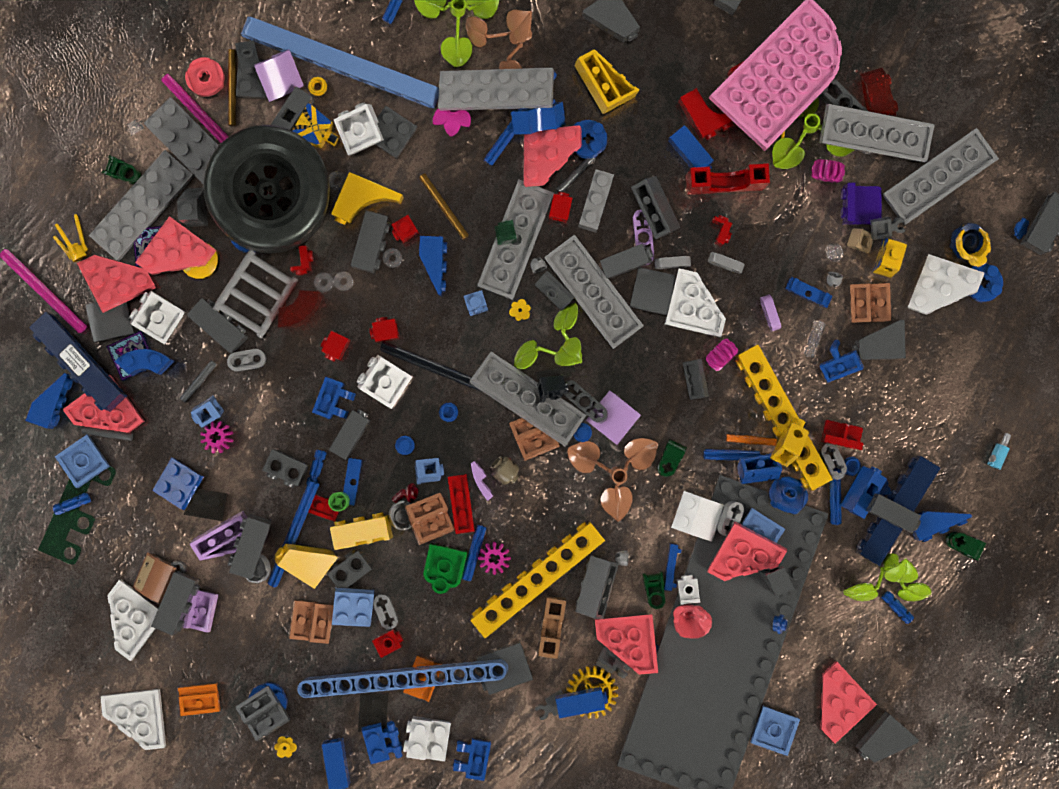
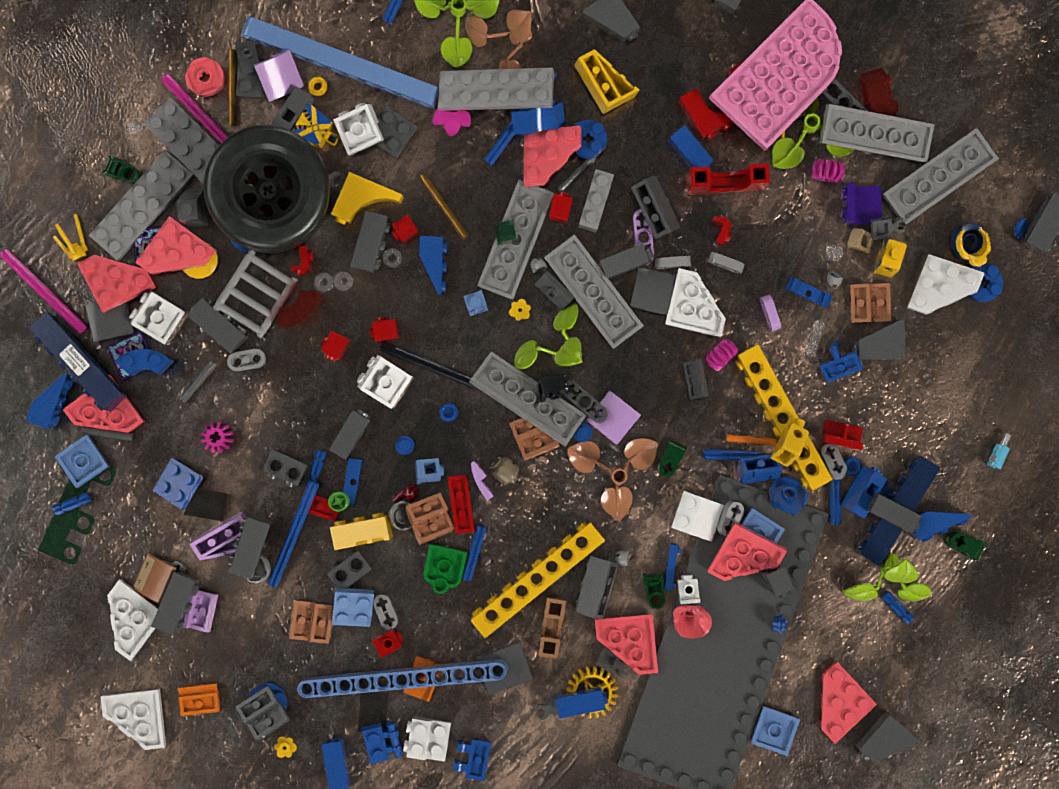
medium blue brick [191,395,224,428] -> none
yellow slope [274,544,338,589] -> none
blue plate [312,377,356,419] -> none
dark pink gear [478,542,511,575] -> none

